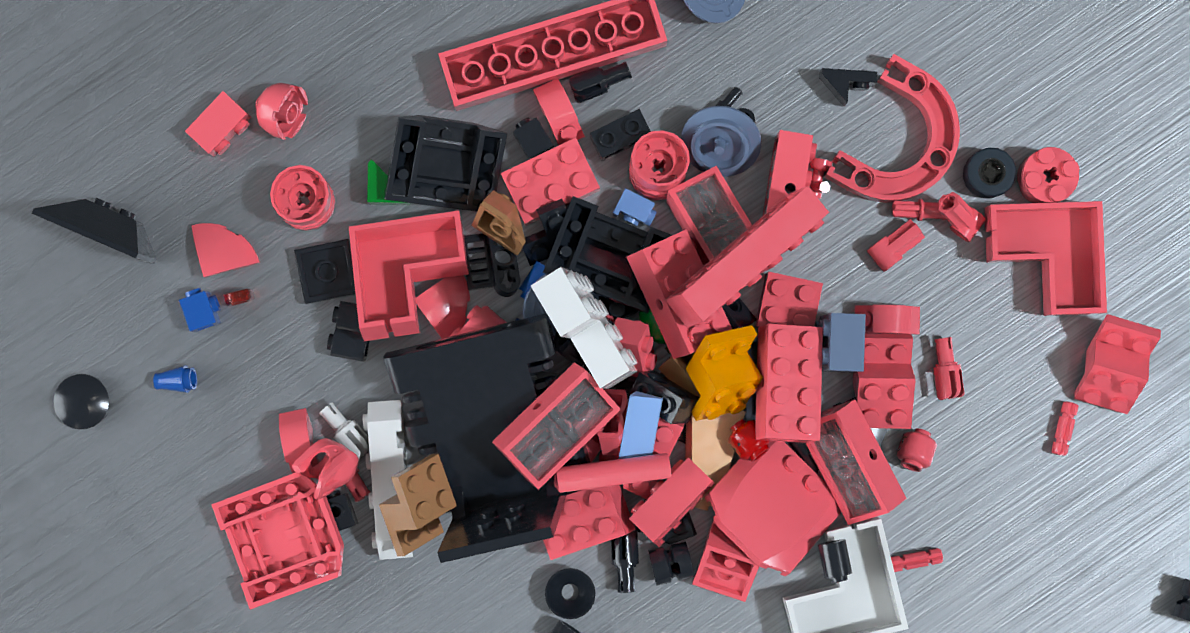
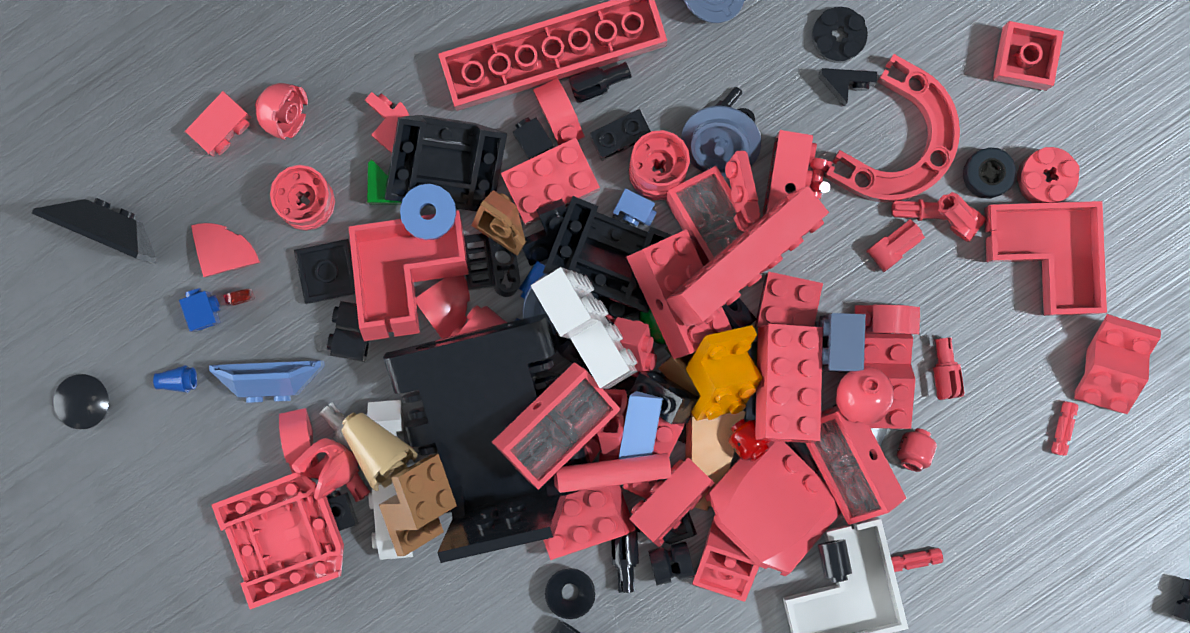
none -> medium blue wedge [209,360,325,403]
none -> tan cone [341,412,418,491]
none -> coral brick [365,92,410,153]
none -> medium blue tile [400,184,456,241]
none -> coral hinge [725,151,761,232]
none -> black plate [812,7,868,63]
none -> coral cylinder [836,367,894,425]
none -> coral brick [993,21,1064,91]

